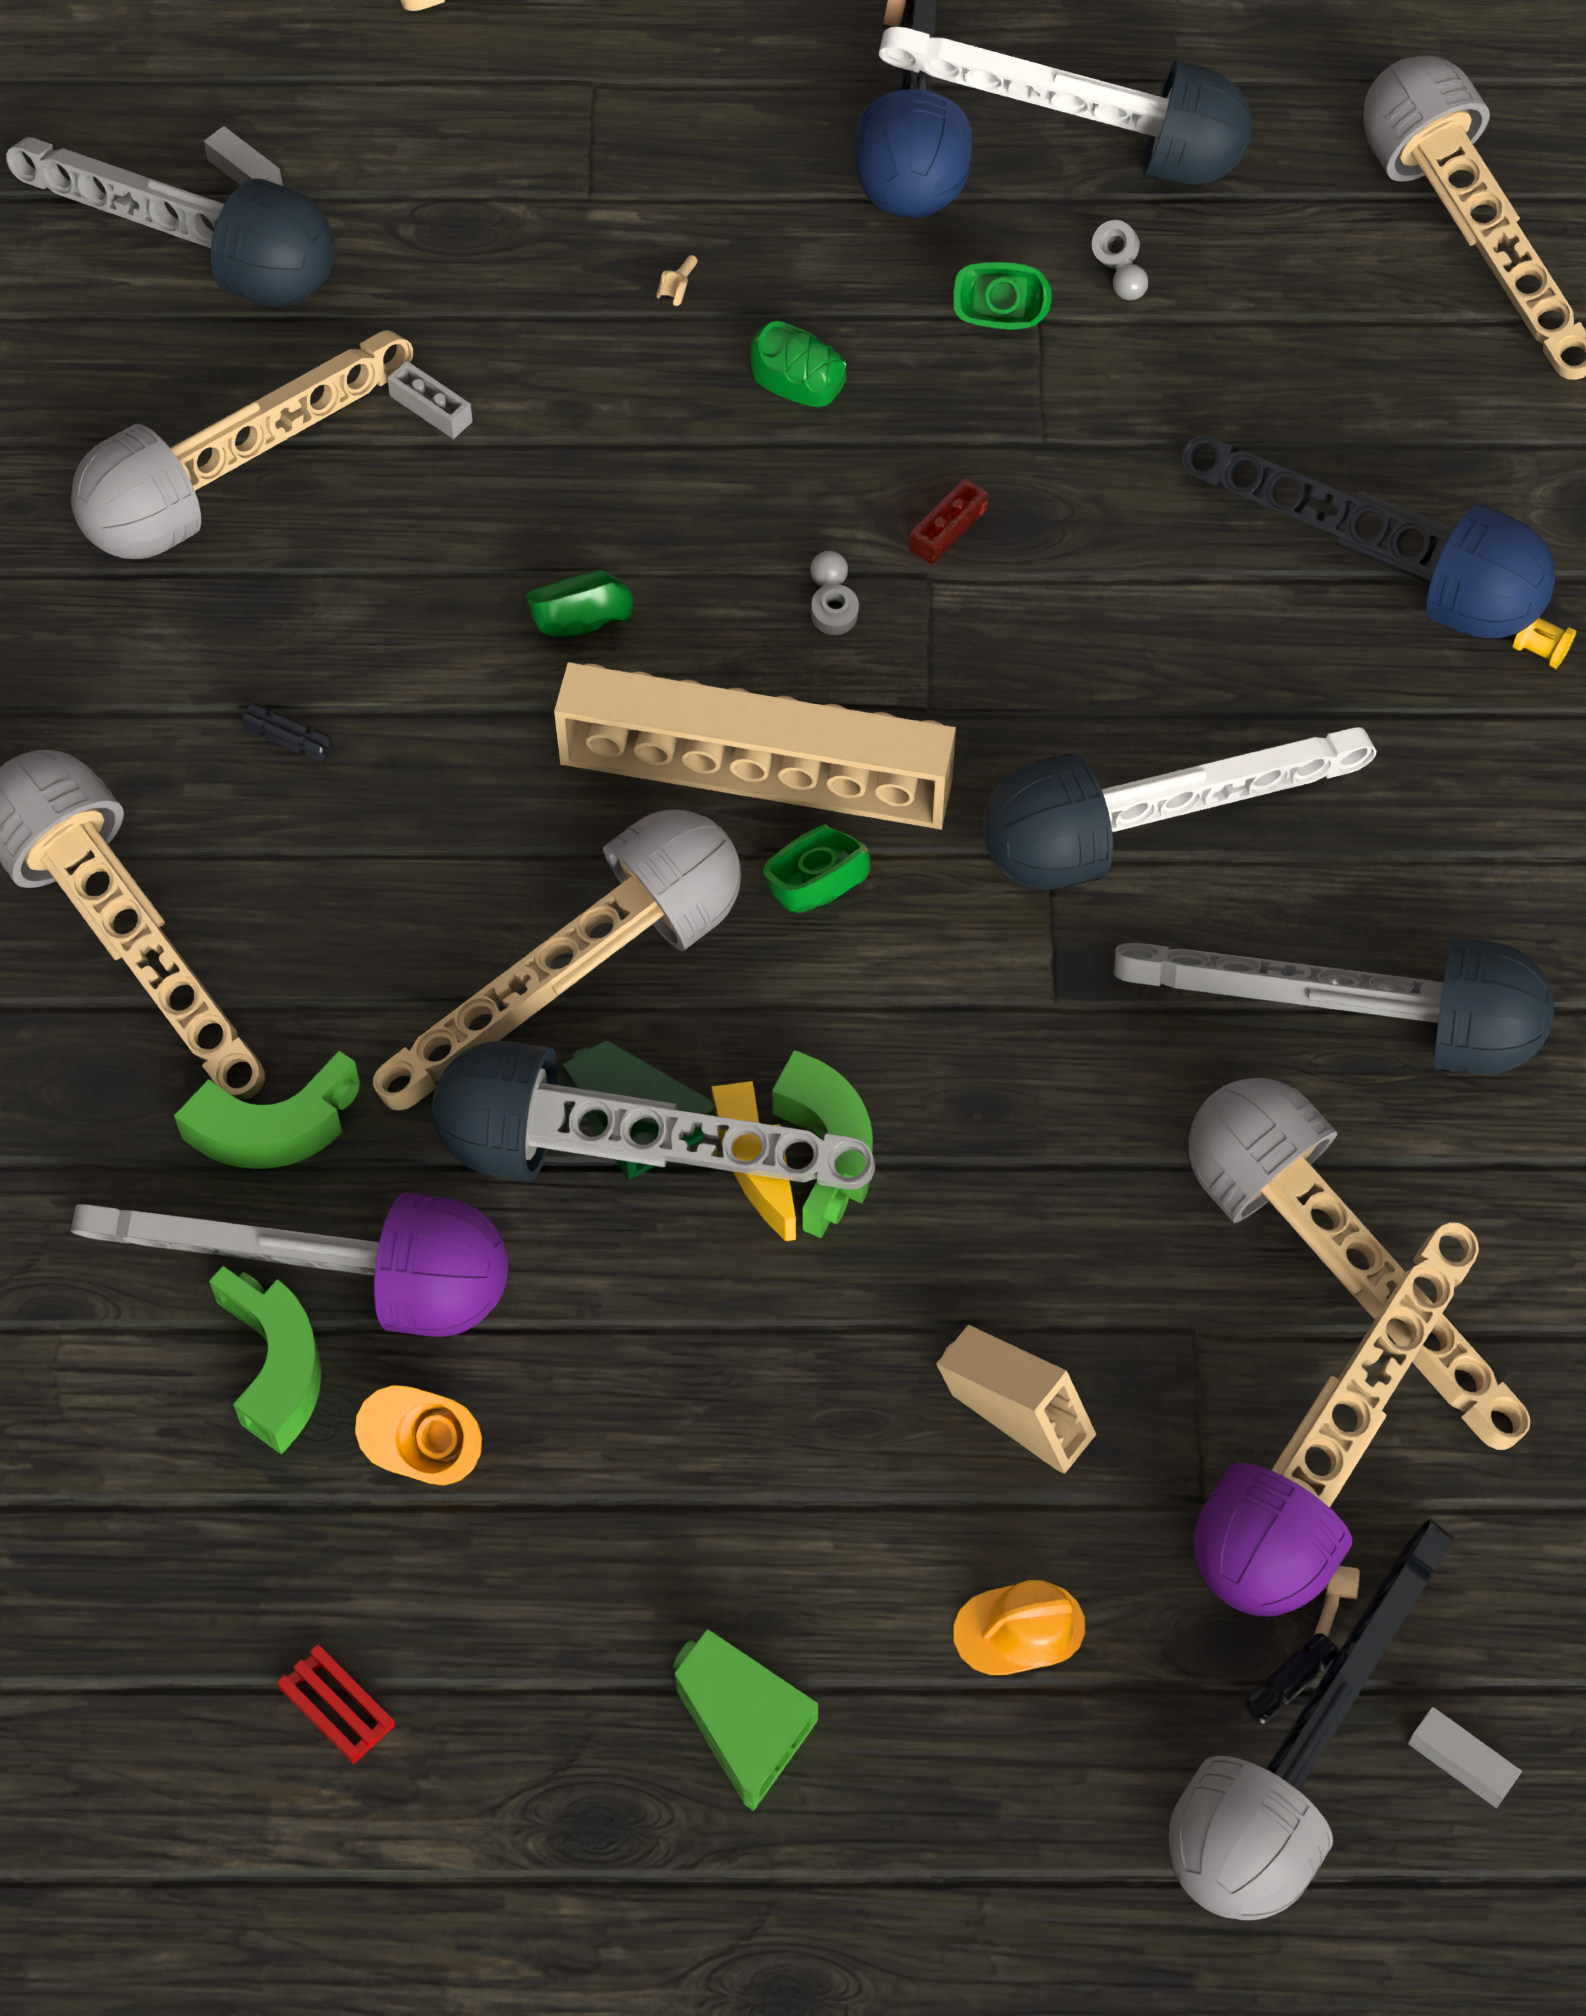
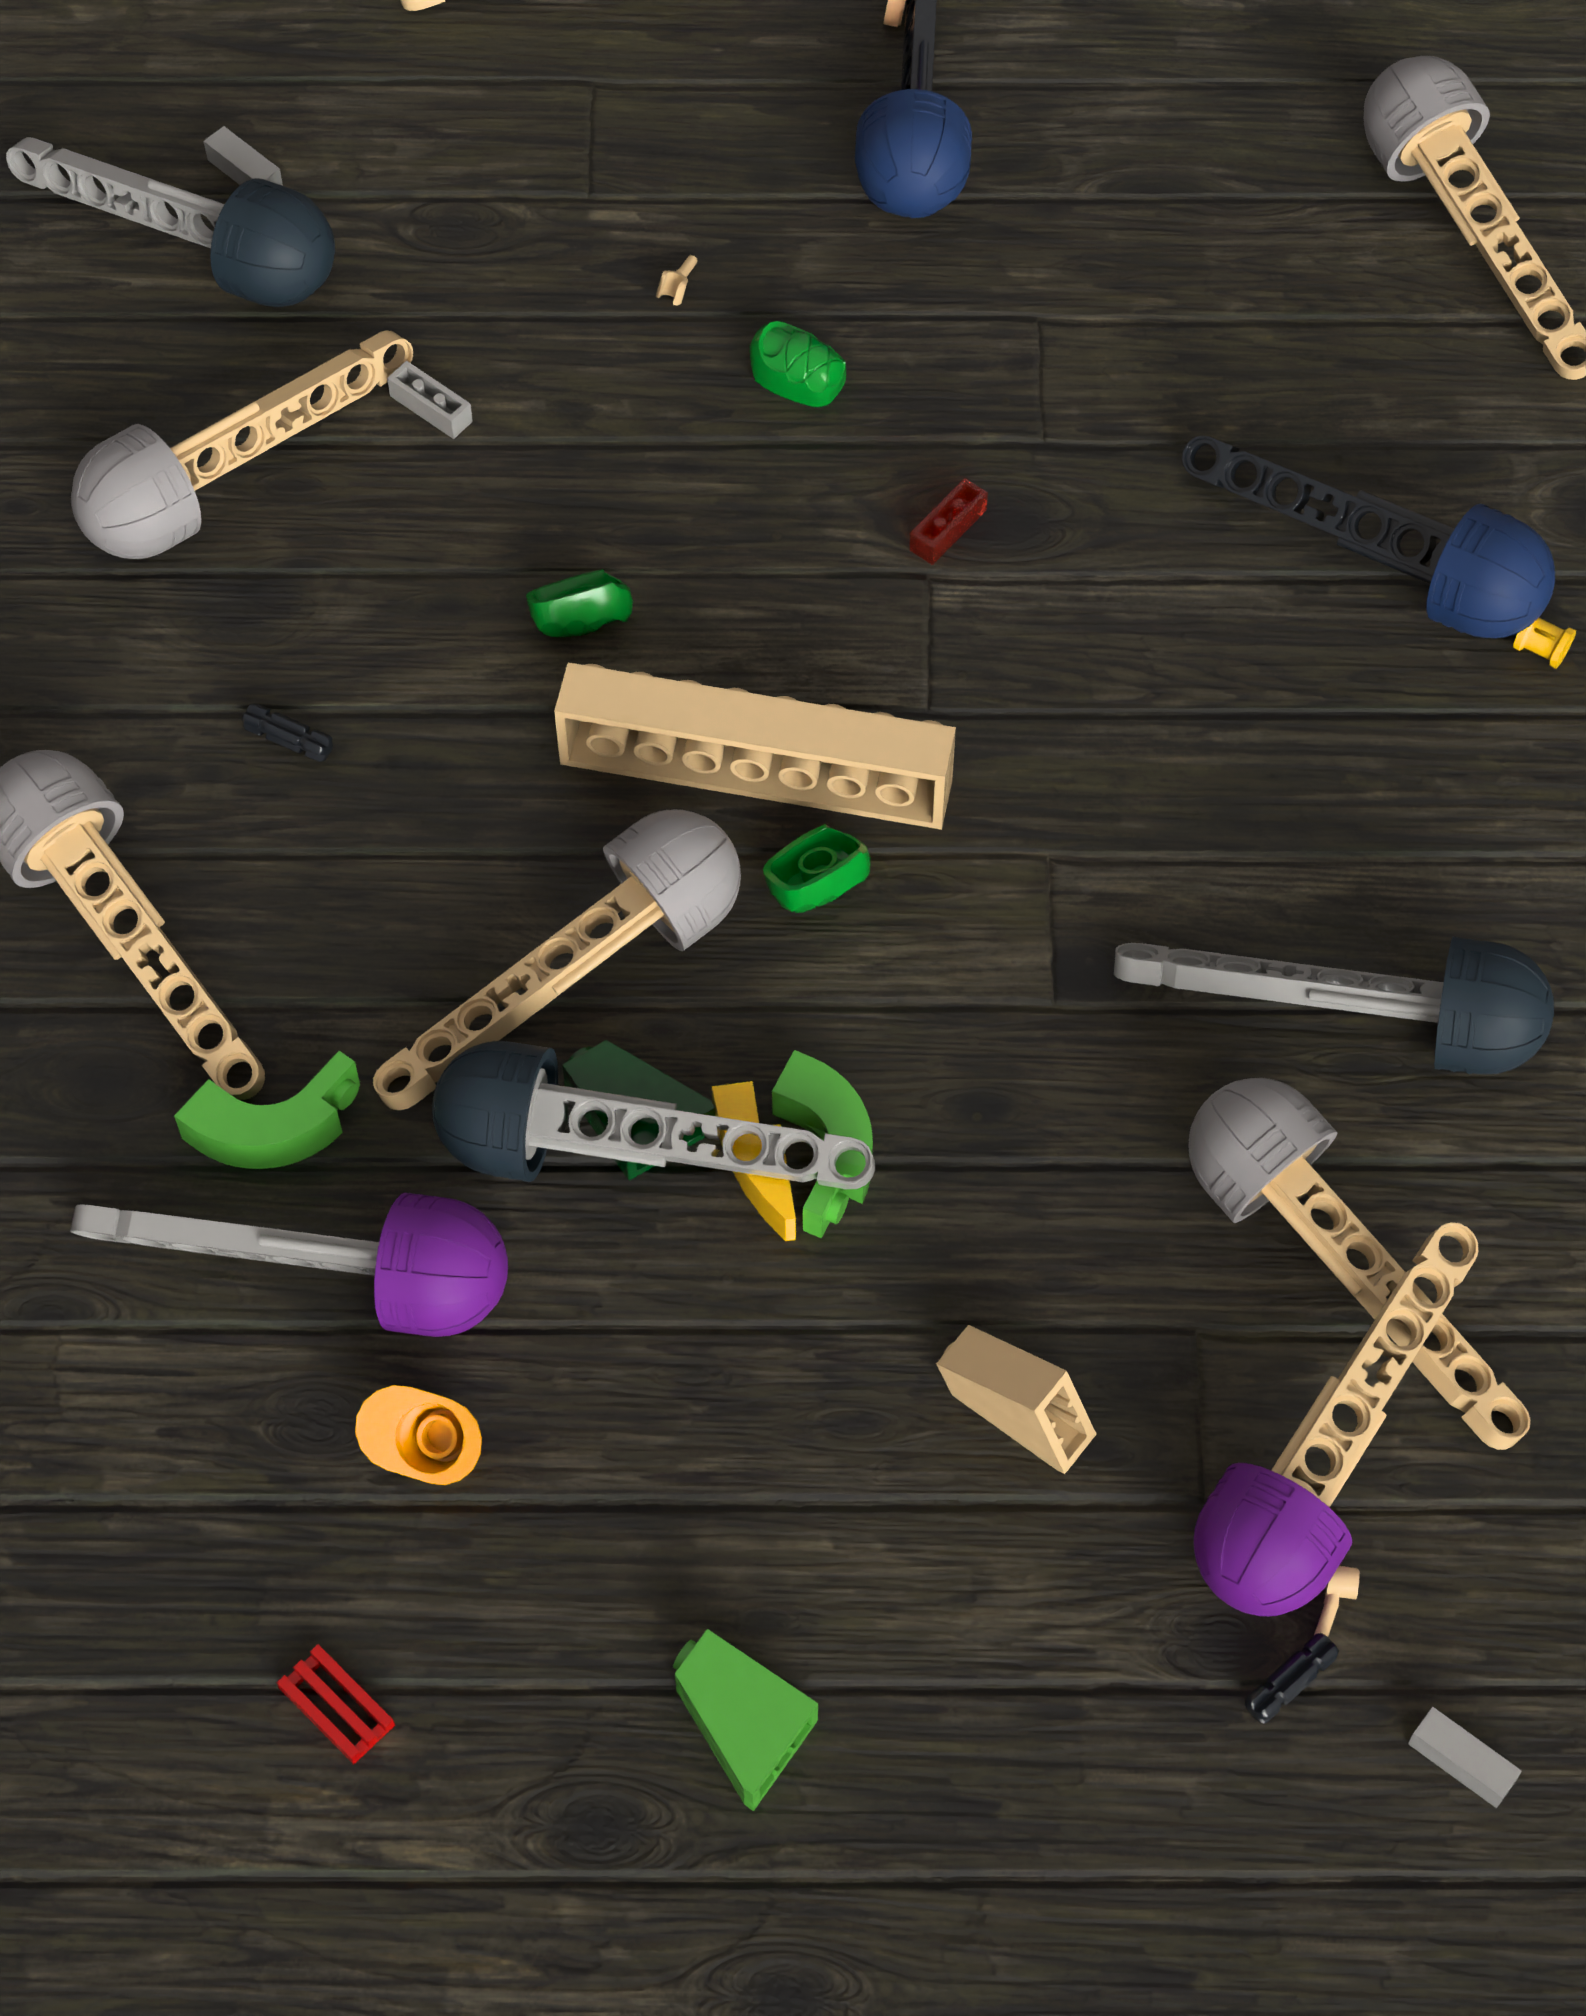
bright green arch [209,1266,321,1455] -> none
light grey plate [810,551,859,635] -> none
piece [879,27,1252,184] -> none
light orange piece [953,1580,1085,1675] -> none
green piece [954,262,1052,330] -> none
piece [983,727,1376,889] -> none
light grey plate [1092,220,1148,300] -> none
light grey piece [1169,1519,1454,1920] -> none

